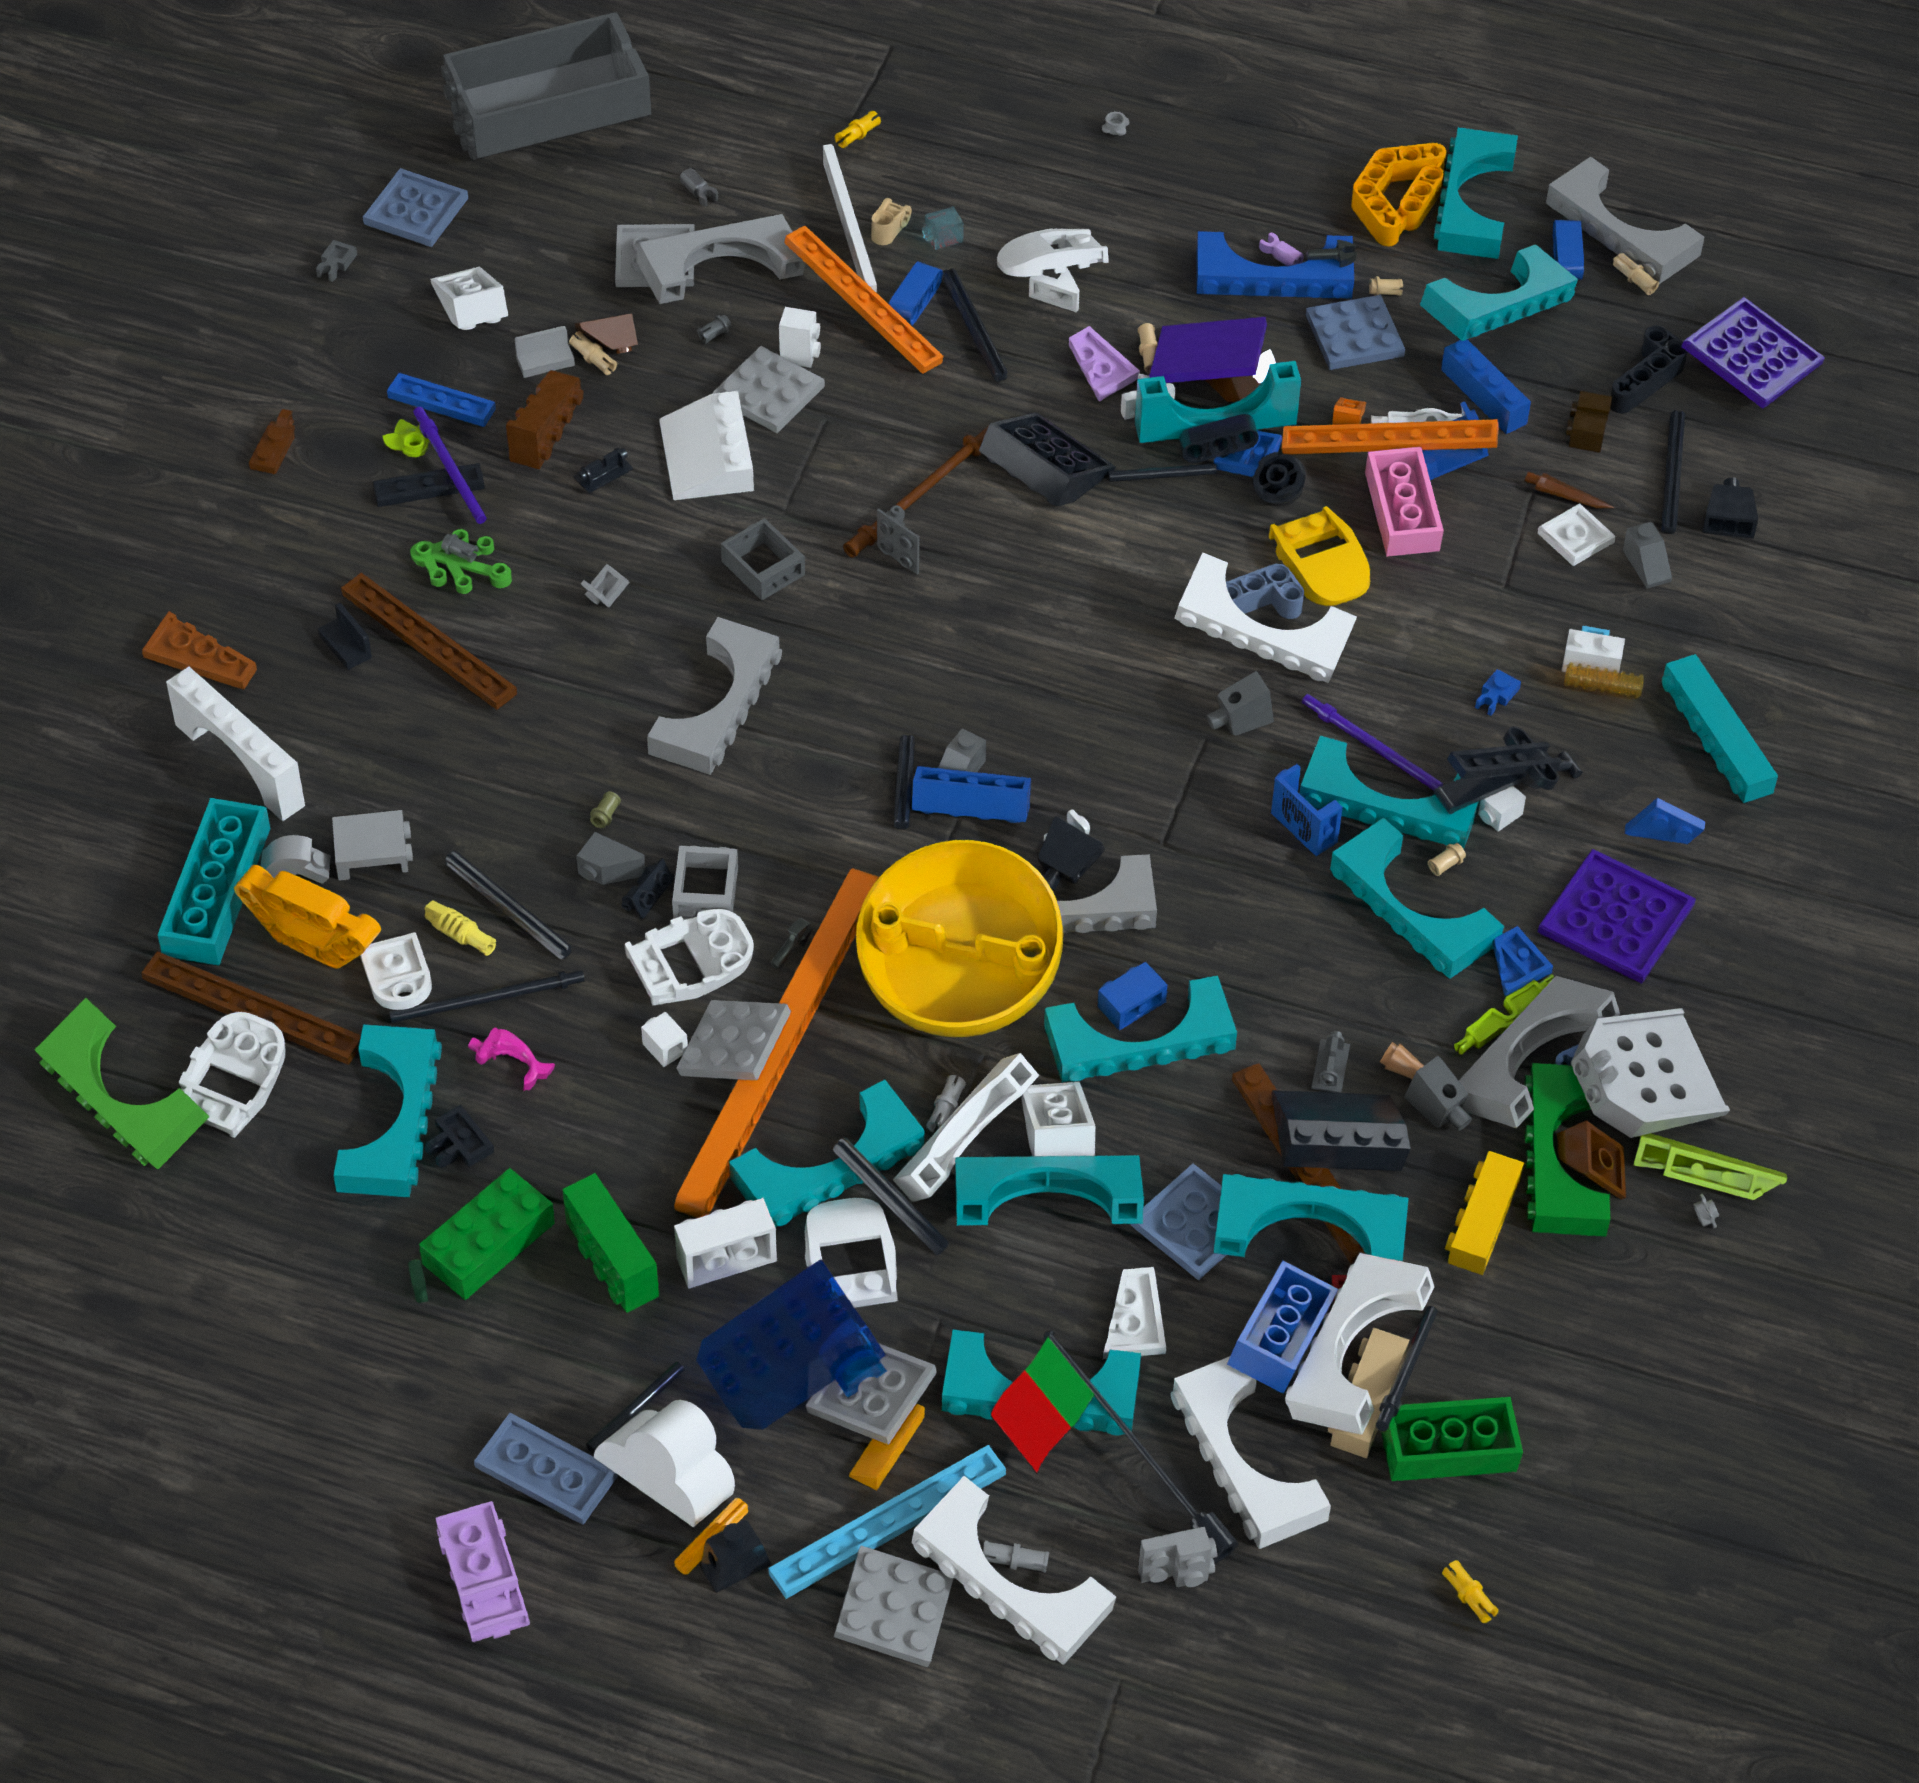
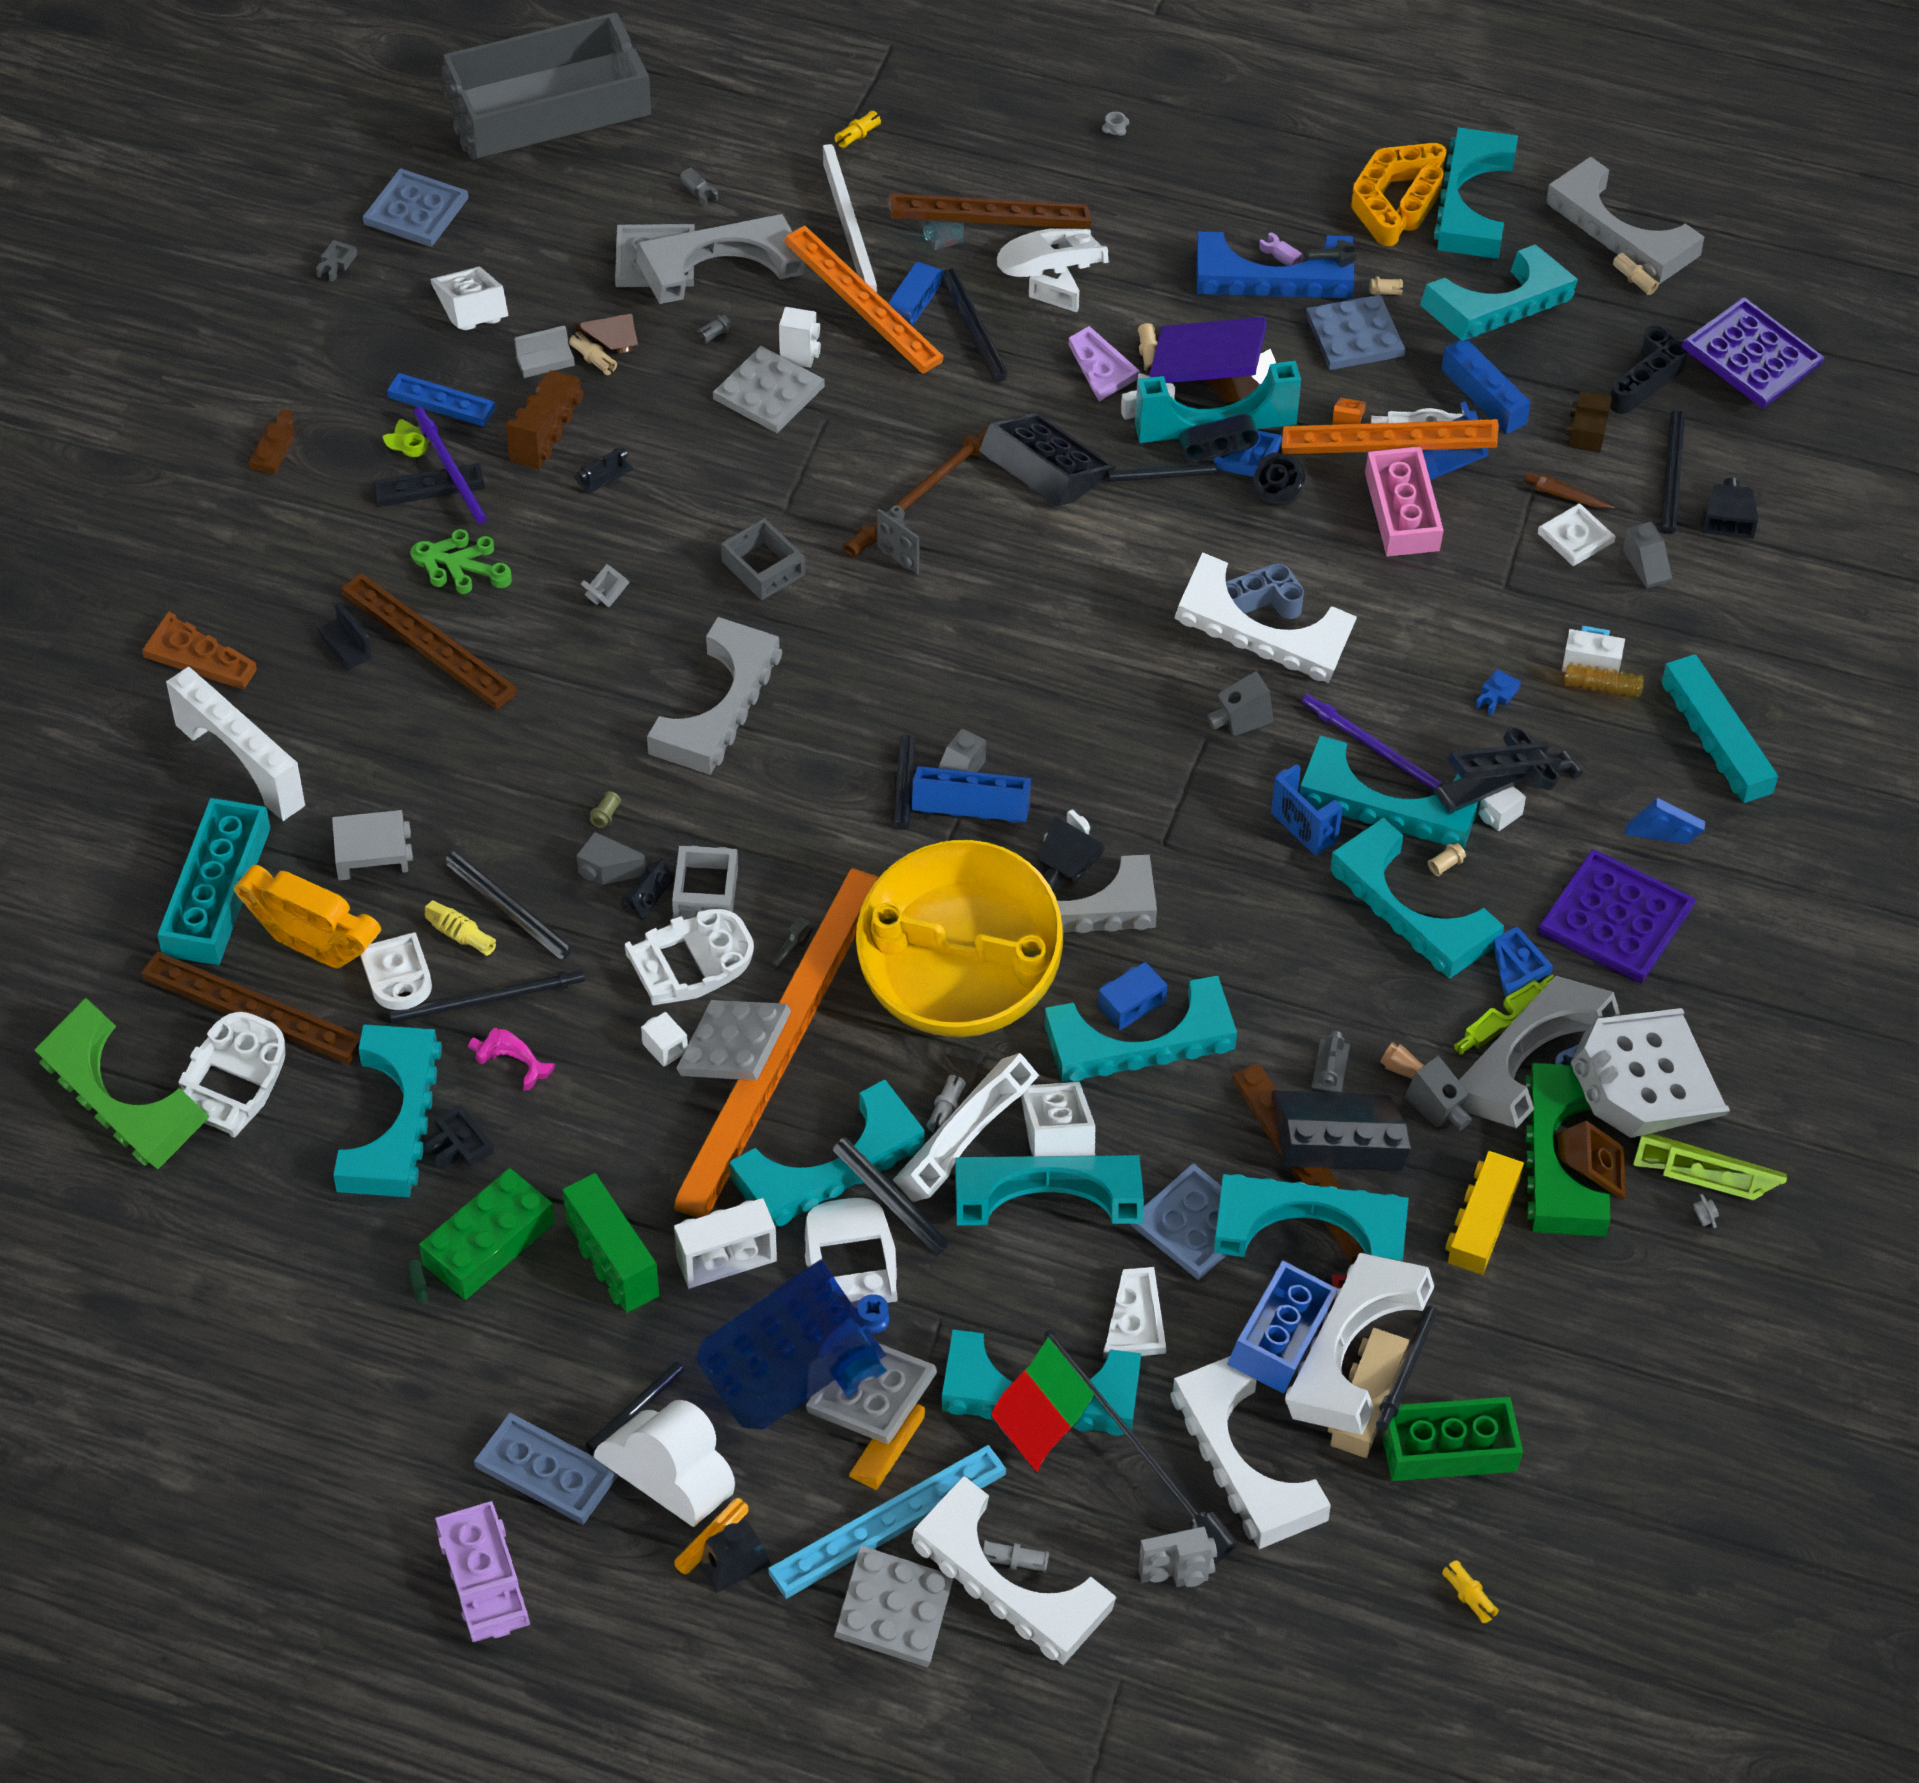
light grey brick [261,835,331,884] -> none
dark grey pin [441,534,479,563] -> none
white slope [659,391,754,500] -> none
tan piece [871,198,912,245] -> none
yellow slope [1269,506,1370,606] -> none
blue beam [1553,220,1584,280] -> none
none -> blue wheel [857,1294,889,1333]
none -> reddish brown plate [887,193,1092,229]

